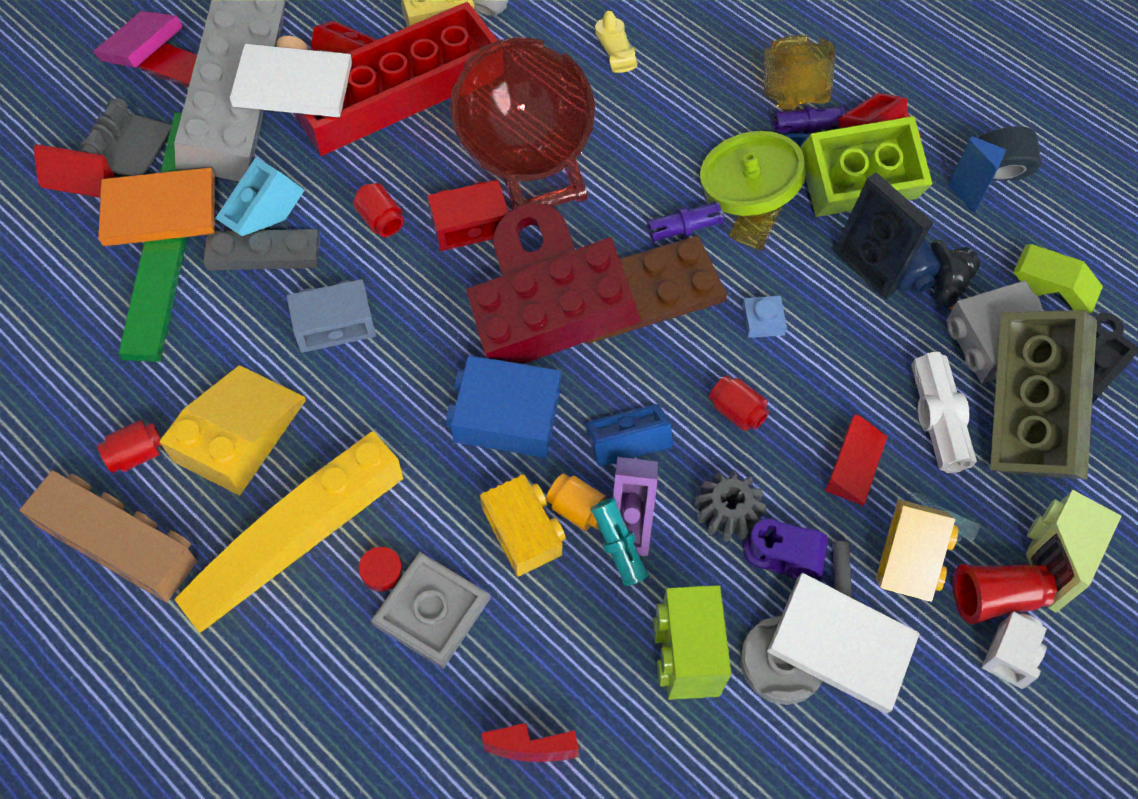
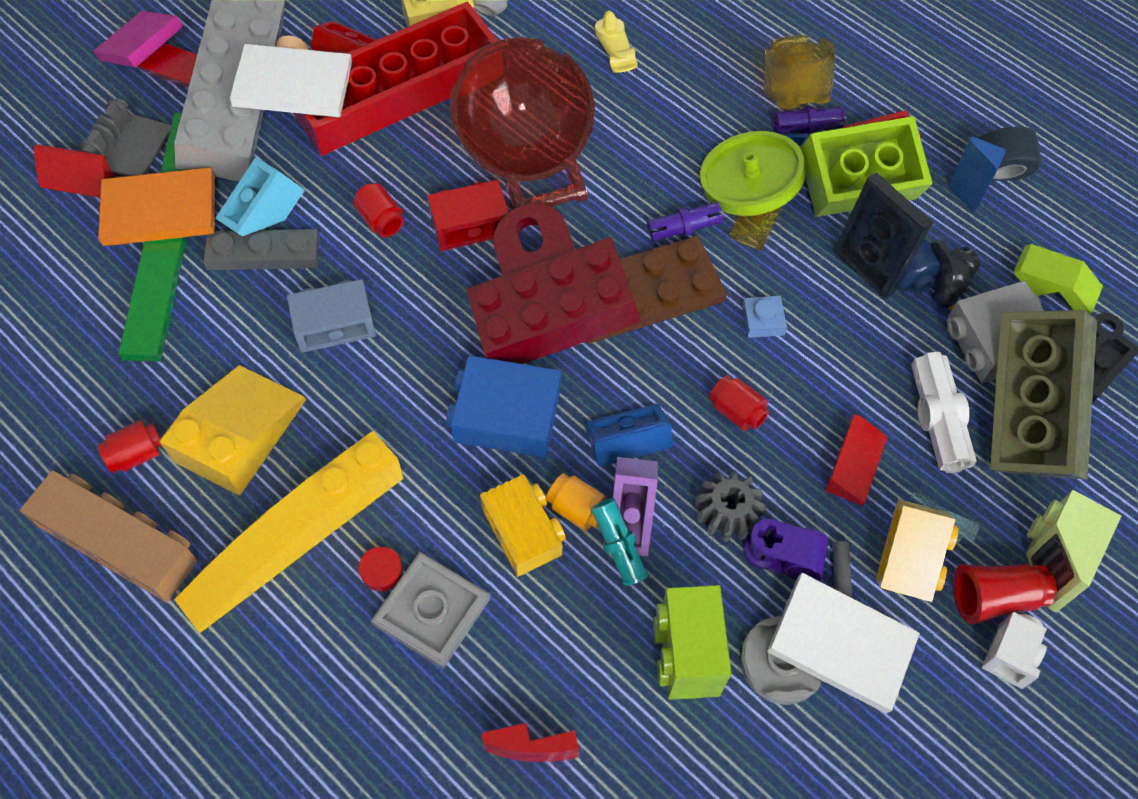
red tile [839,93,908,129] -> none

